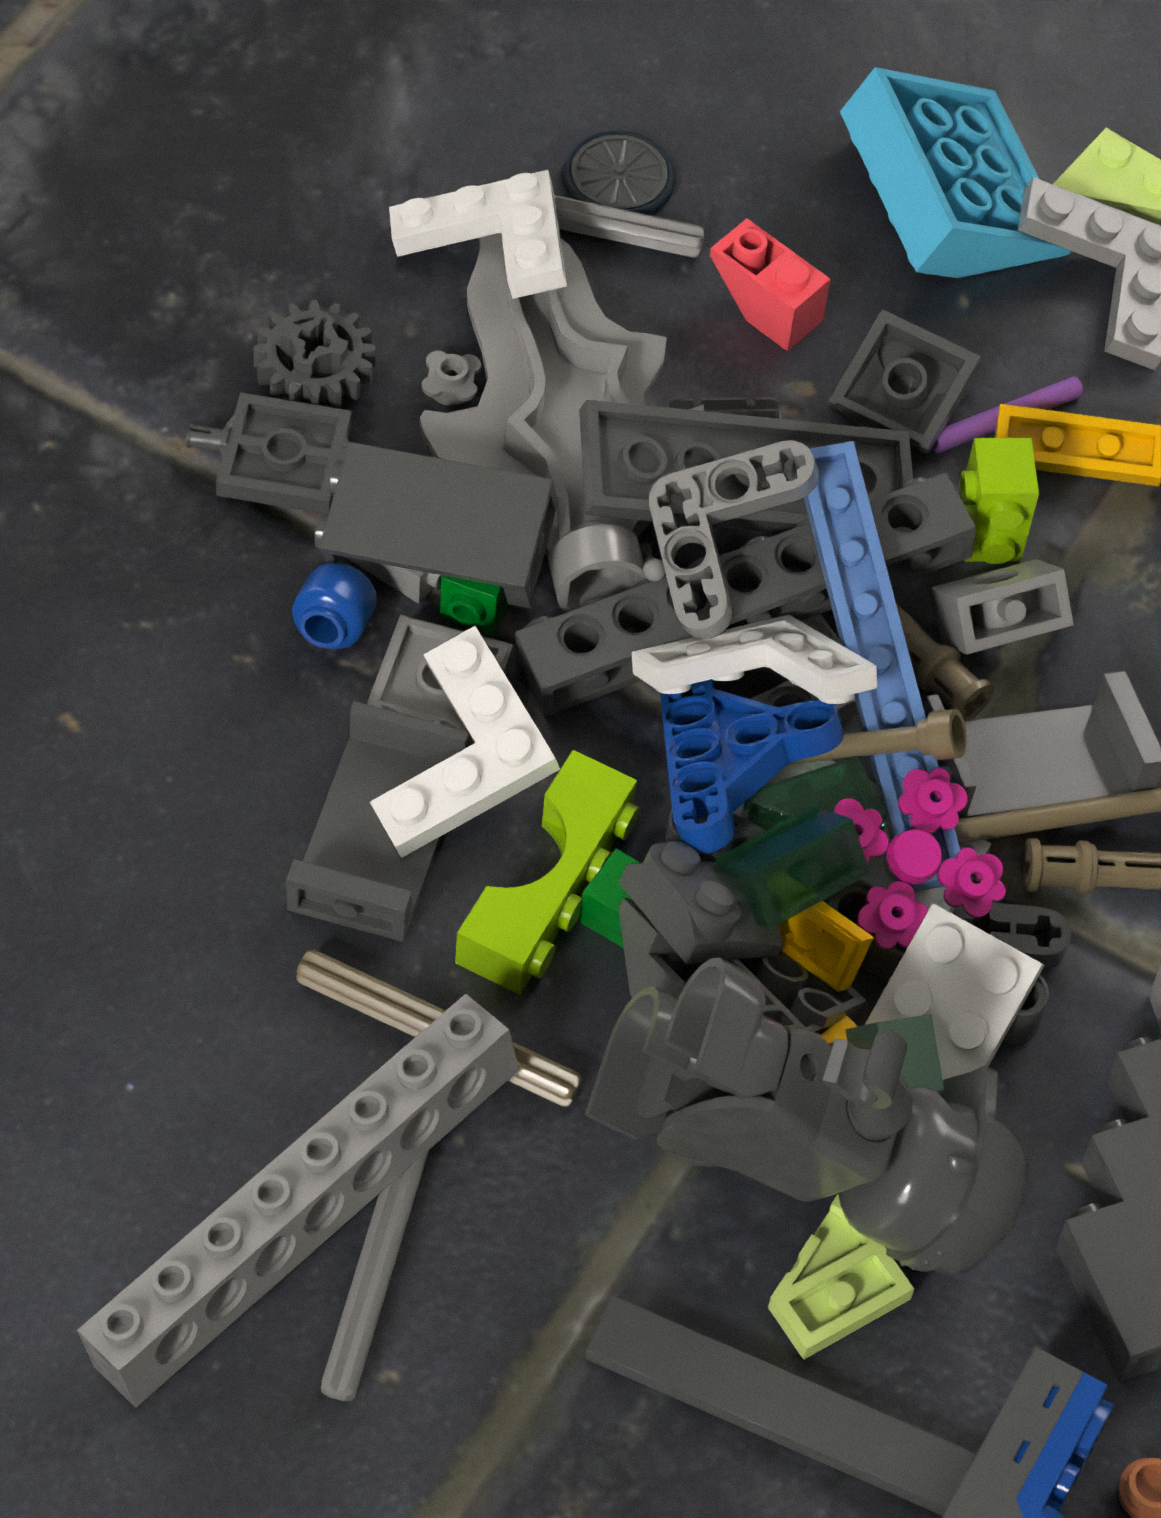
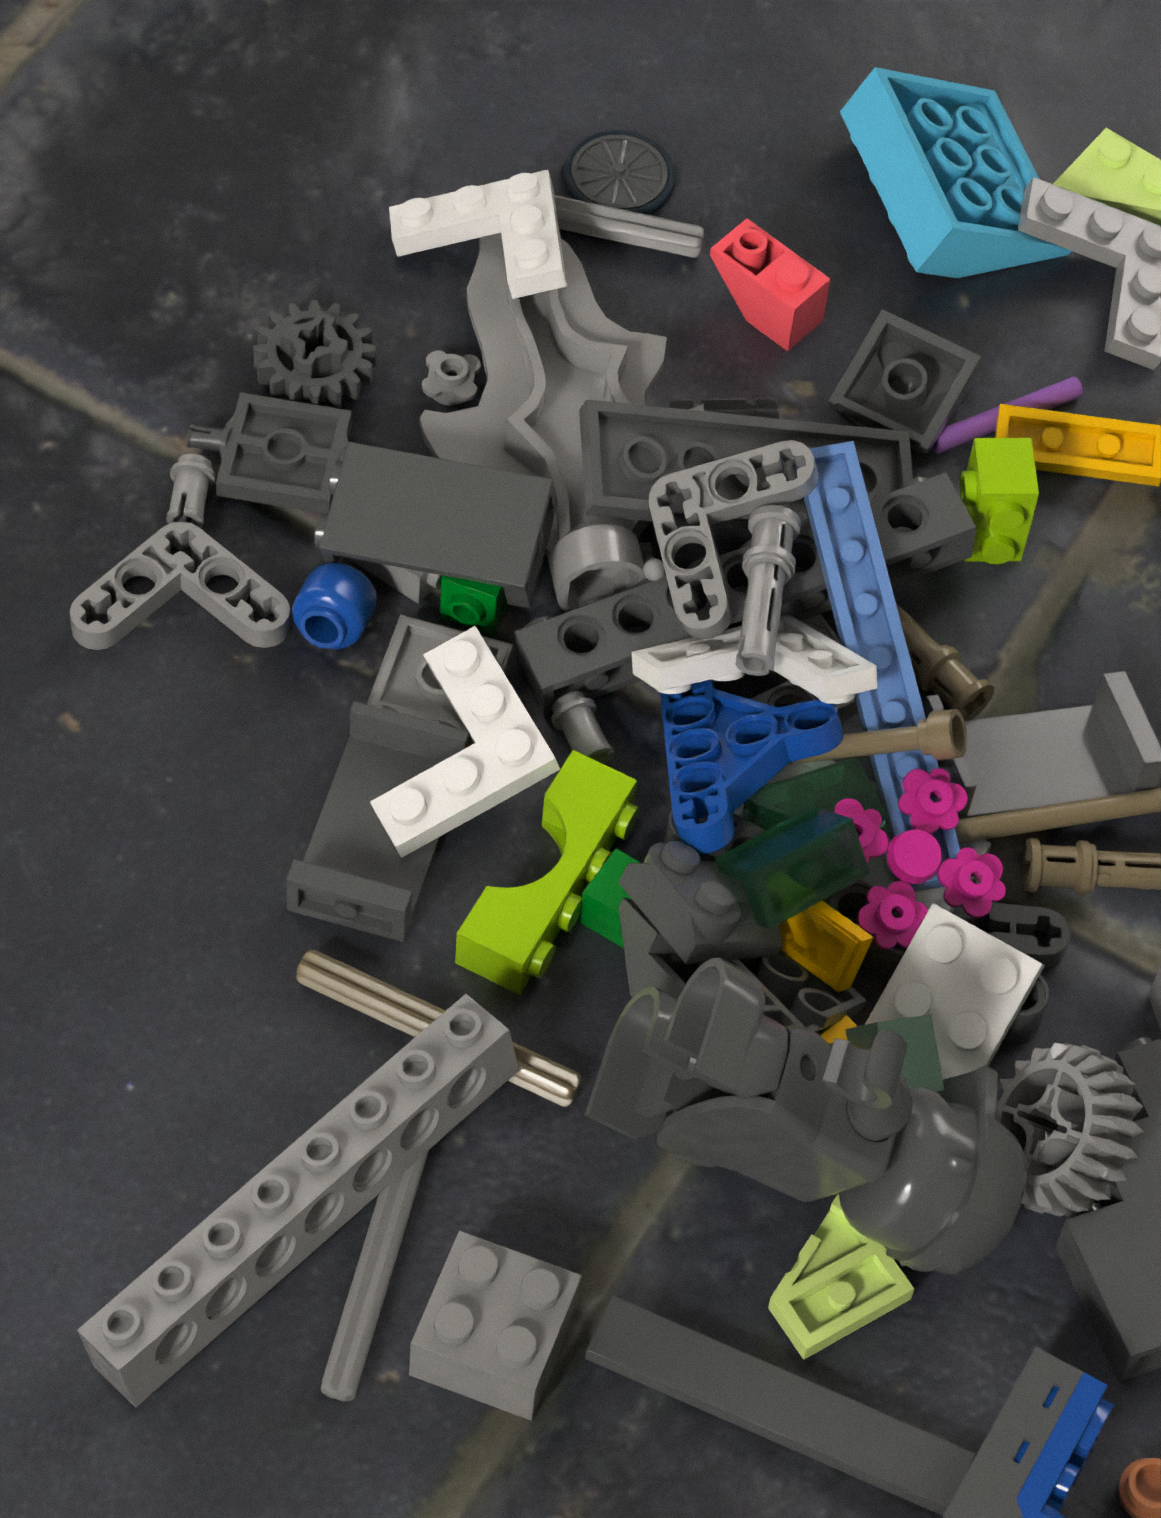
light grey brick [930,559,1074,655] -> none
none -> light grey beam [70,521,291,650]
none -> light grey pin [166,454,216,528]
none -> light grey brick [409,1231,582,1421]
none -> light grey pin [551,691,614,764]
none -> light grey pin [735,505,801,676]
none -> light grey gear [995,1042,1144,1216]

